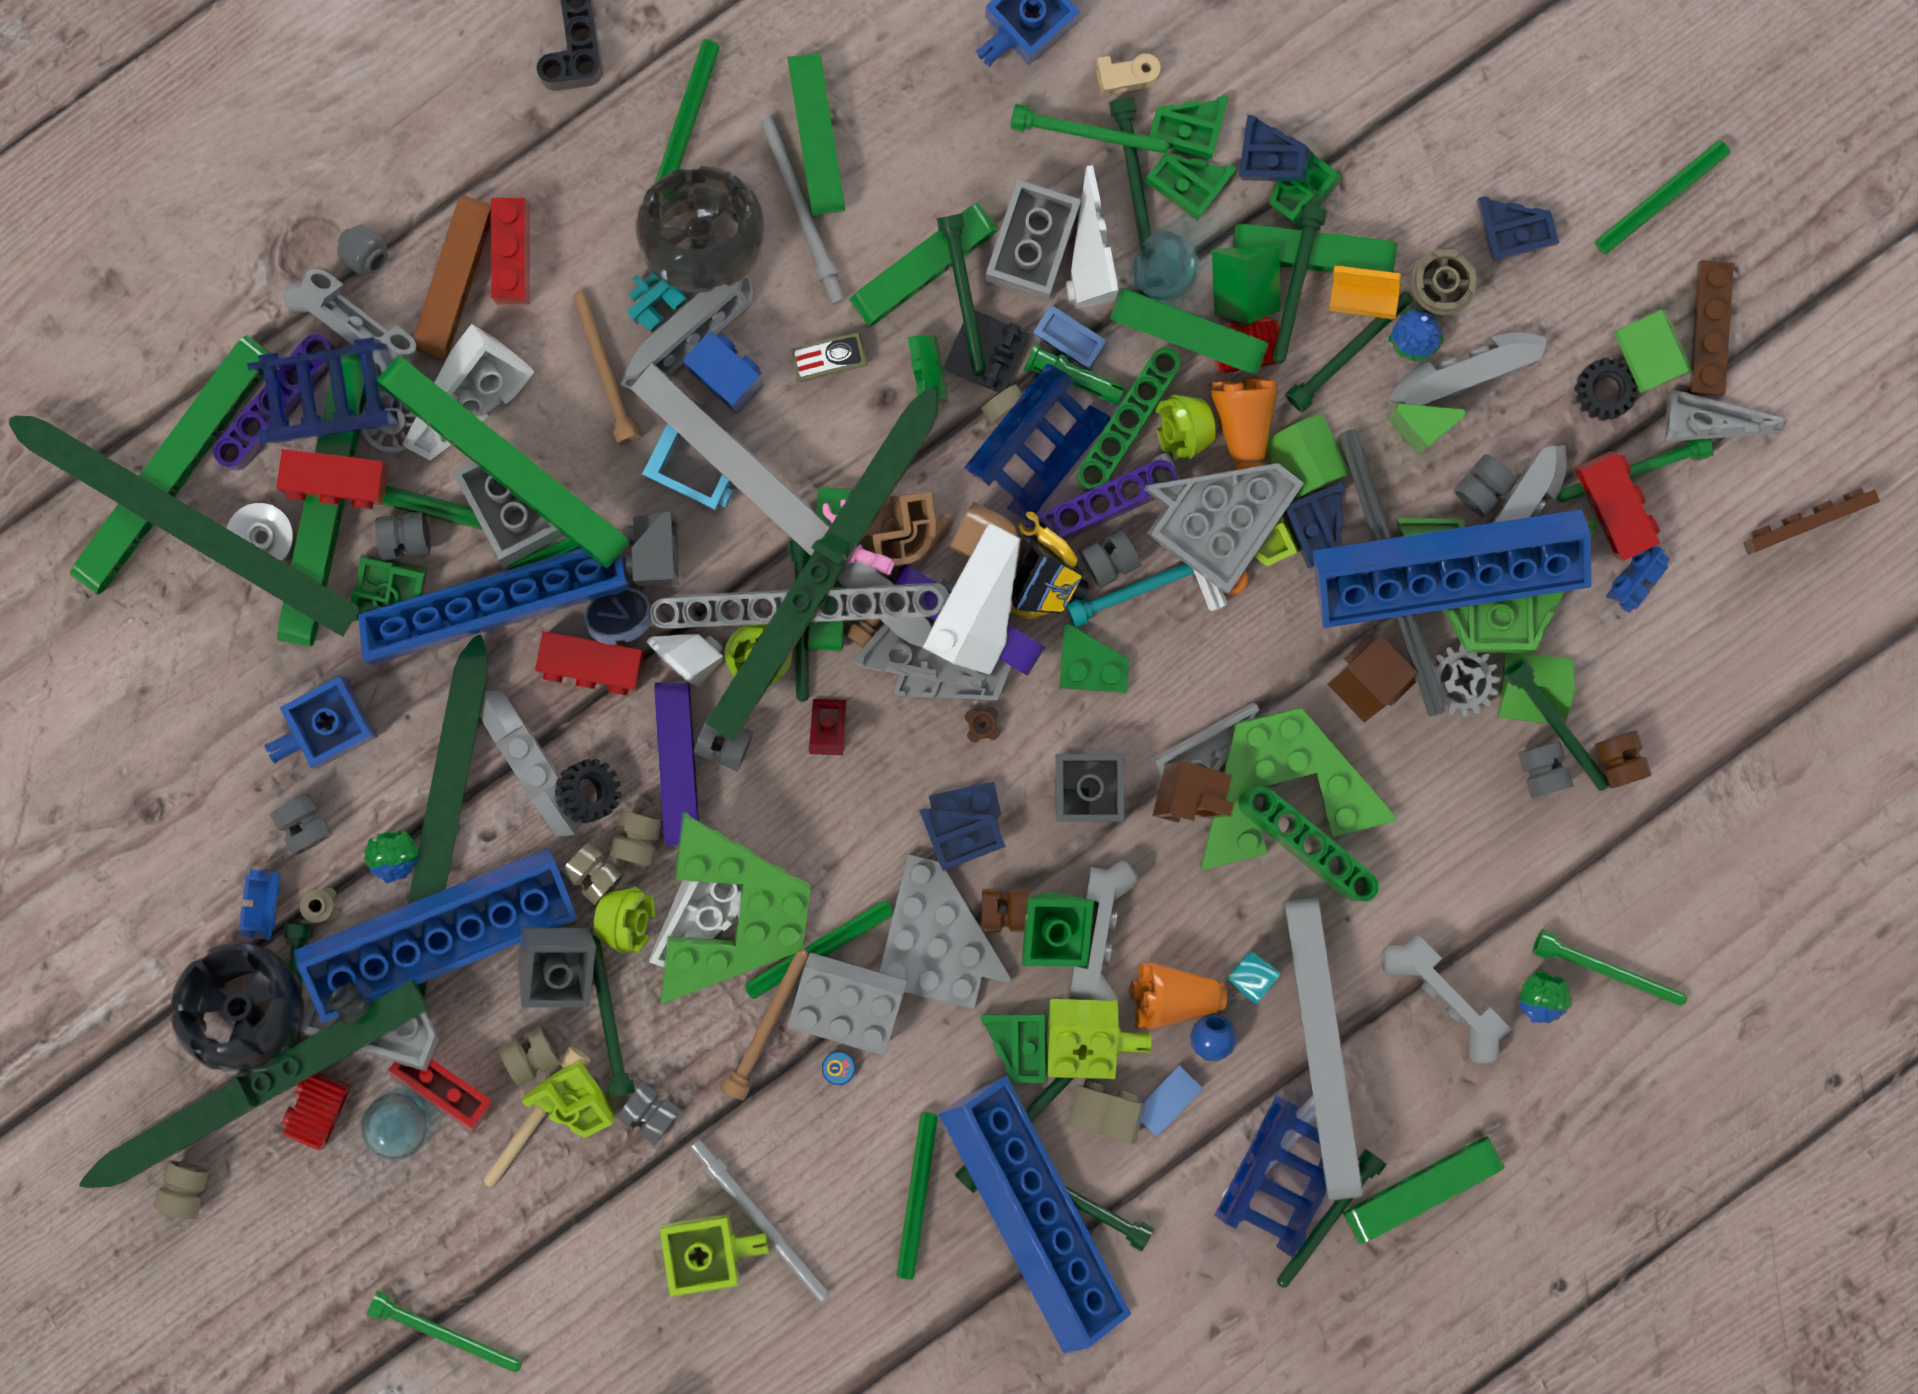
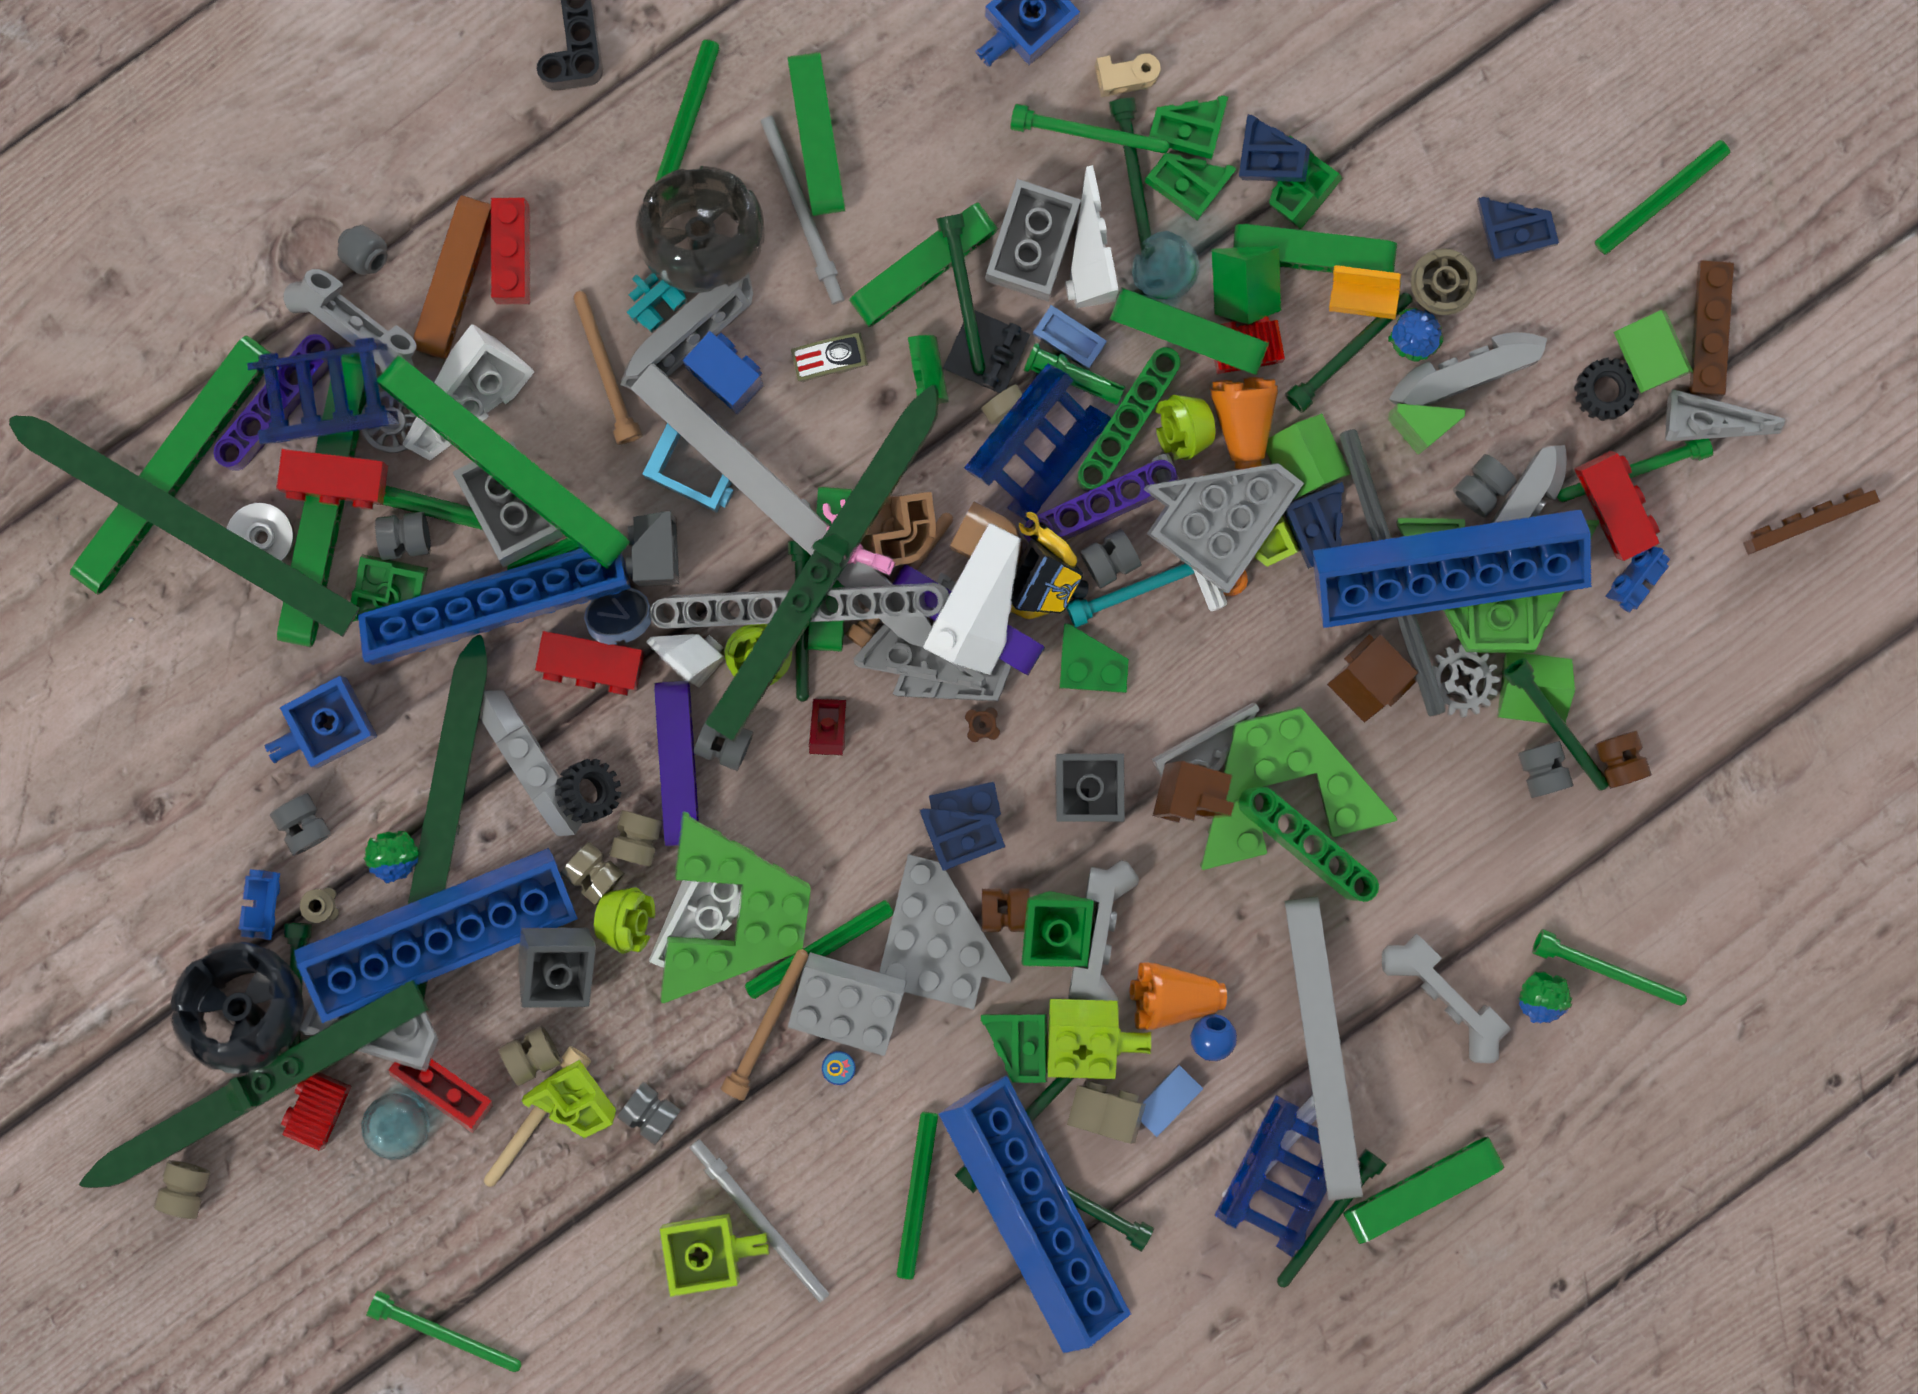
pearl dark grey wheel [327,982,371,1025] -> none
dark green piece [592,936,635,1097] -> none
teal piece [1226,951,1281,1004] -> none
dark green piece [1273,204,1328,364] -> none

